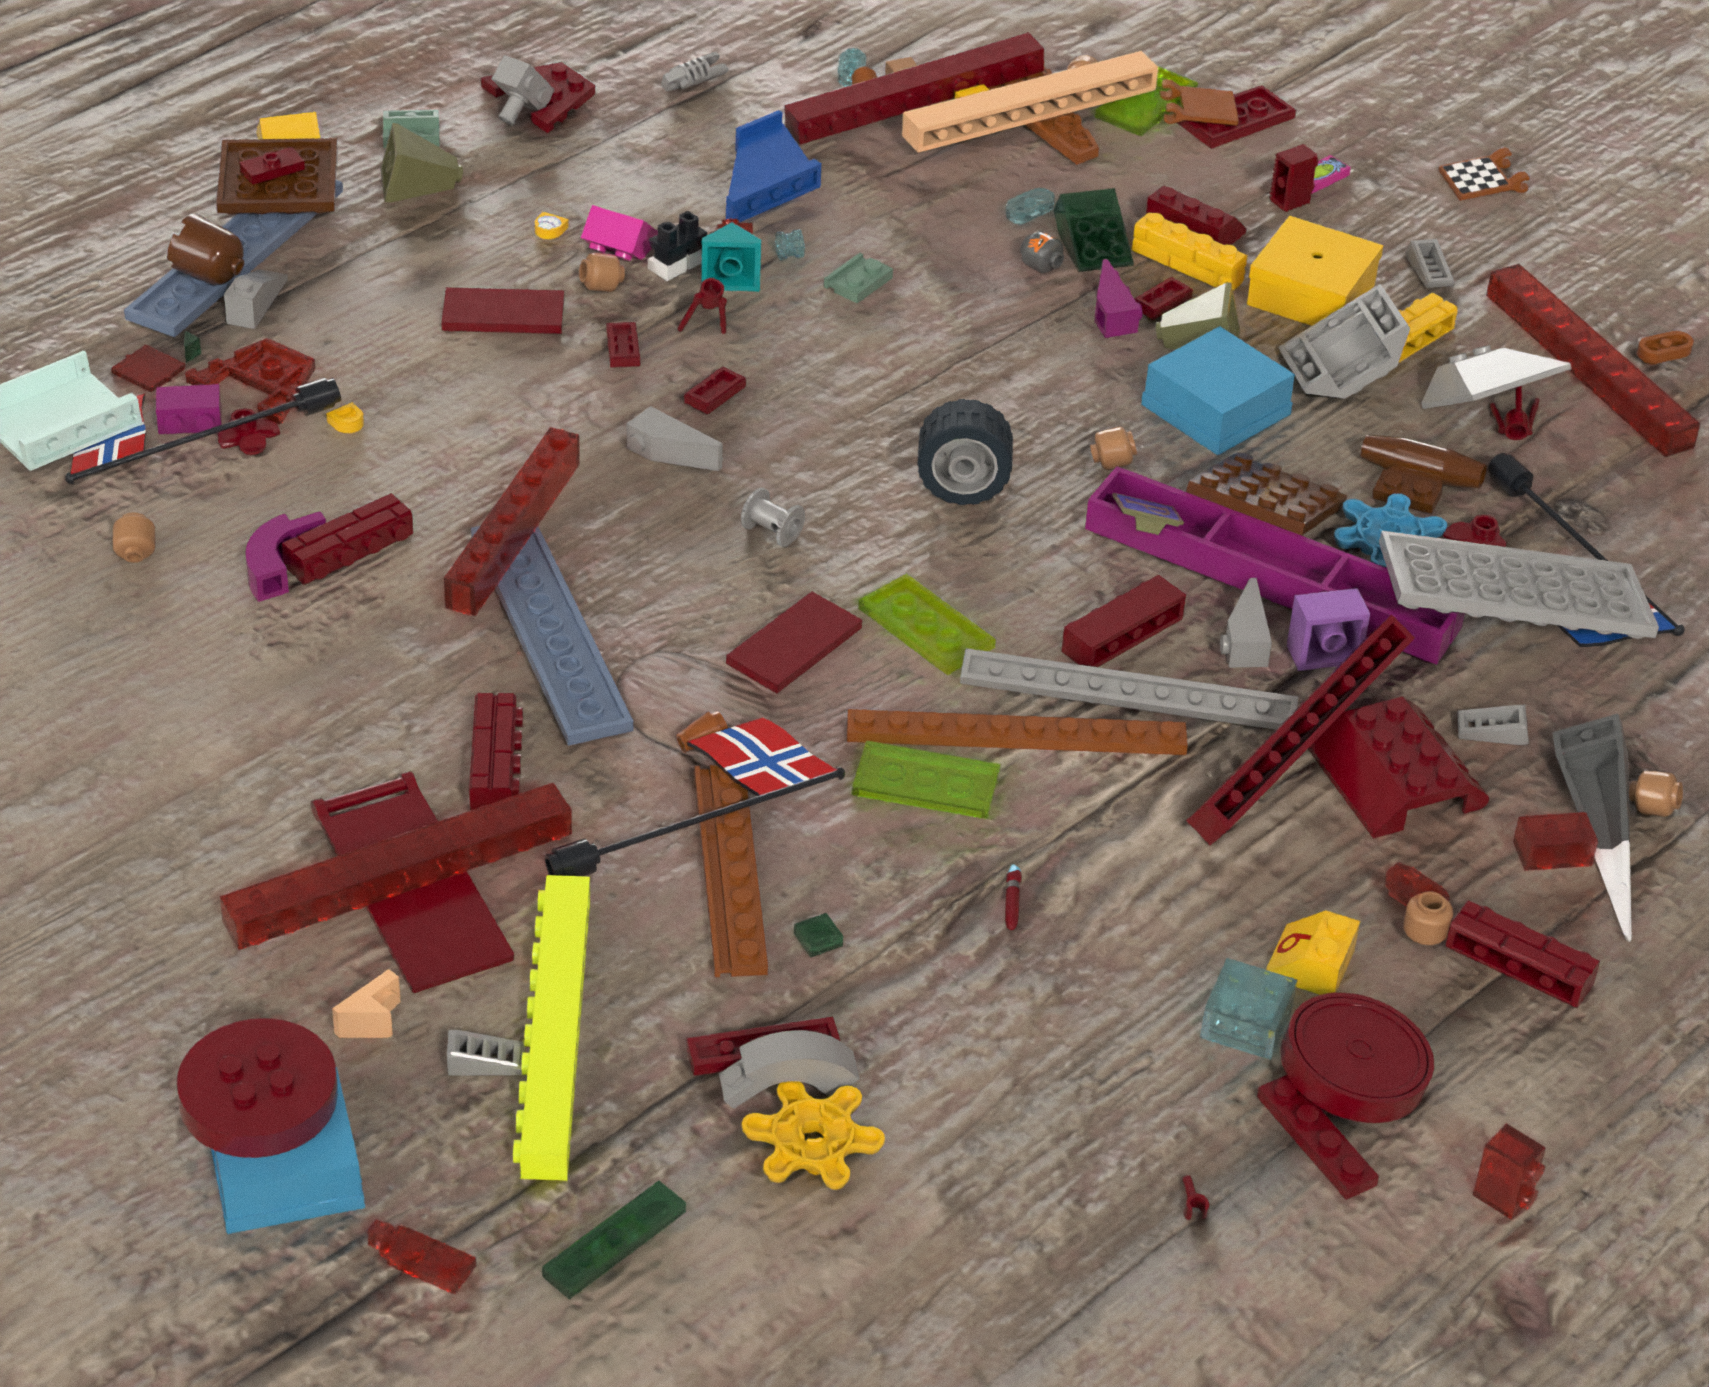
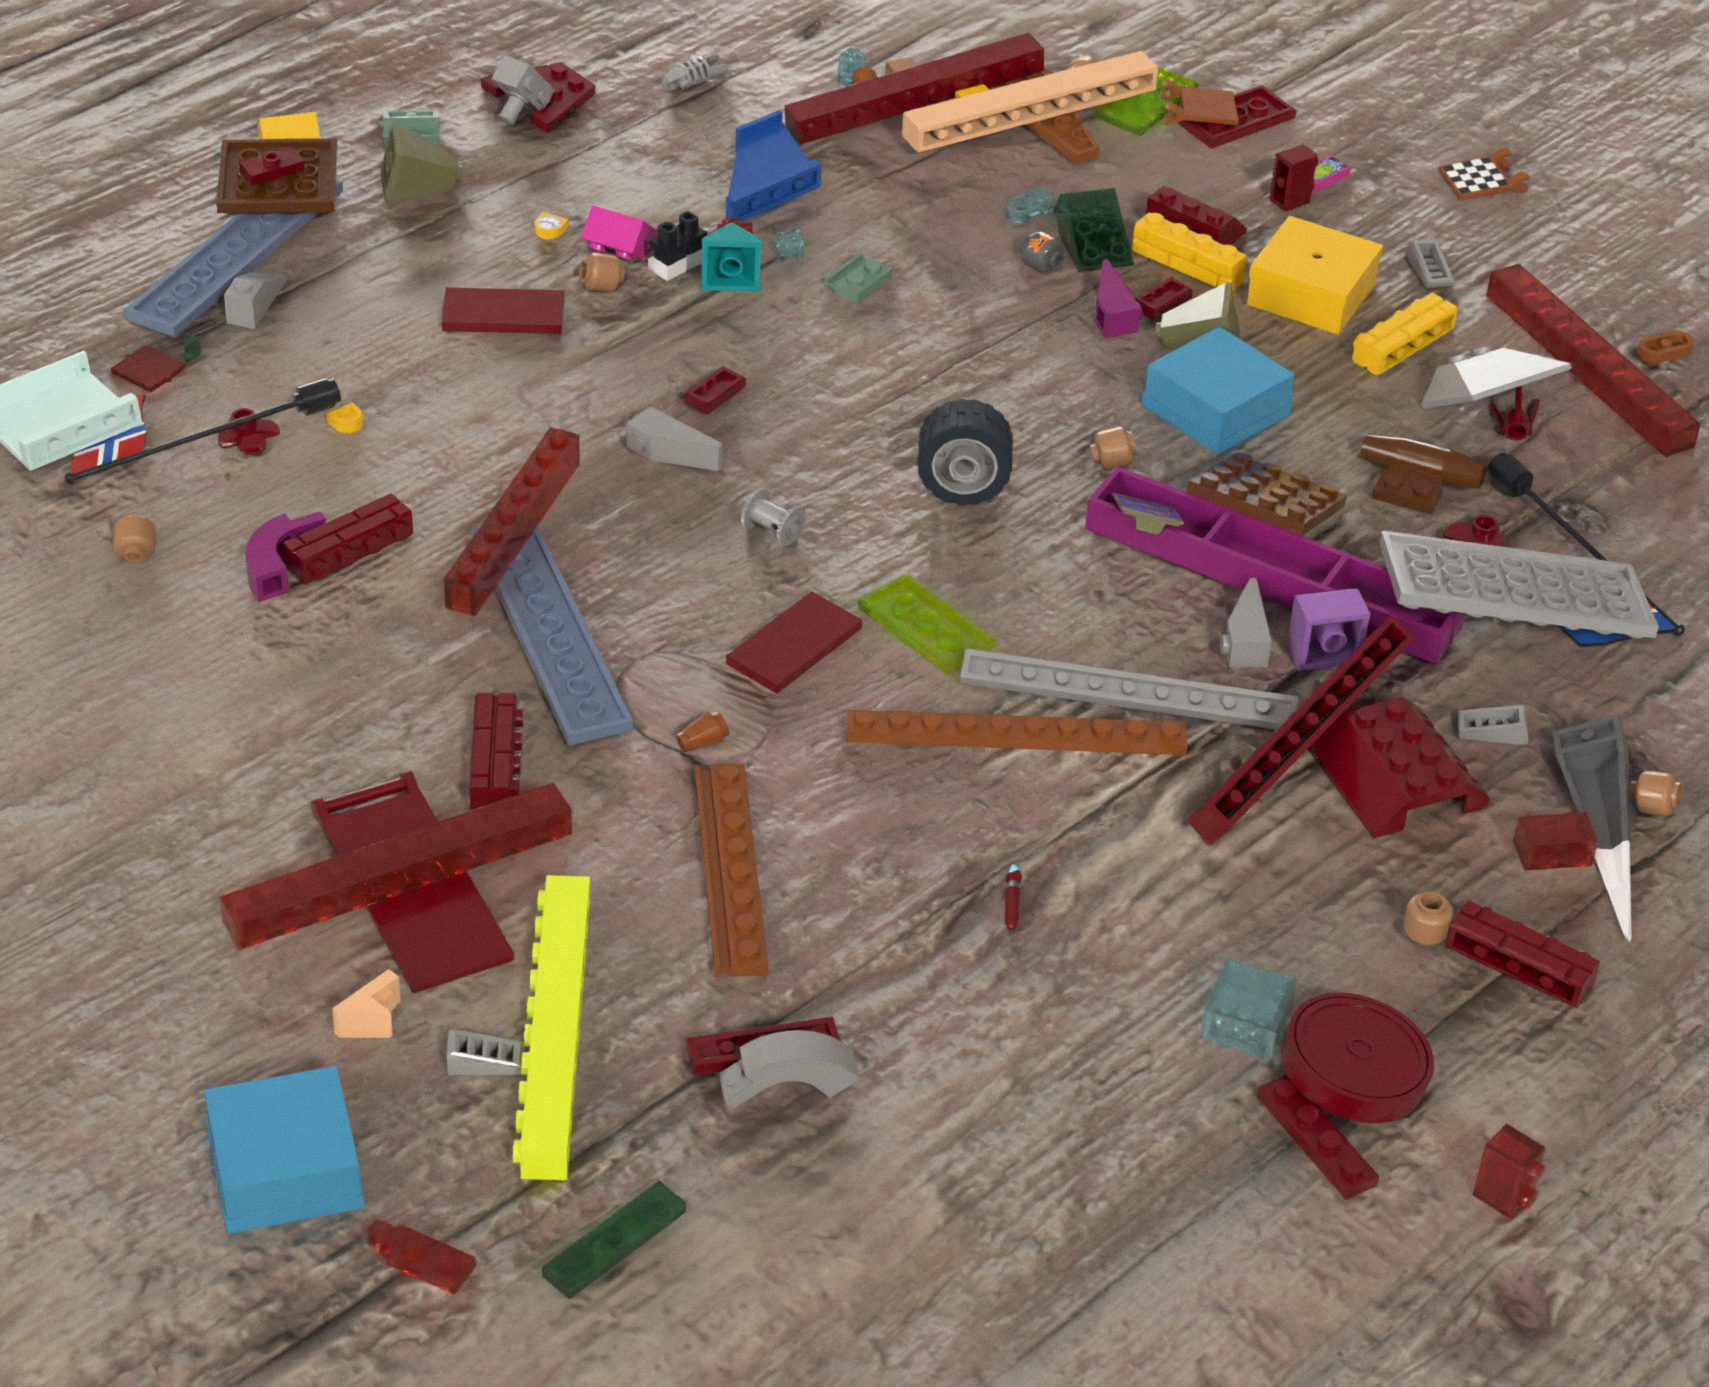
magenta brick [156,384,222,435] -> none
reddish brown cylinder [167,213,244,285] -> none
dark red brick [177,1018,338,1158] -> none
clear red wing [185,338,316,424] -> none
flag [545,717,845,876] -> none
dark red plate [606,322,640,368] -> none
dark red plant [677,278,727,334] -> none
yellow plate [742,1081,885,1190] -> none
clear green plate [794,913,843,958] -> none
clear neon green tile [852,741,1001,819] -> none
dark red brick [1061,575,1186,667] -> none
dark red hand [1182,1175,1209,1220] -> none
yellow slope [1264,910,1360,995] -> none
light grey slope [1278,284,1410,399] -> none
dark azure plate [1334,494,1447,568] -> none
clear red bracket [1385,862,1450,907] -> none

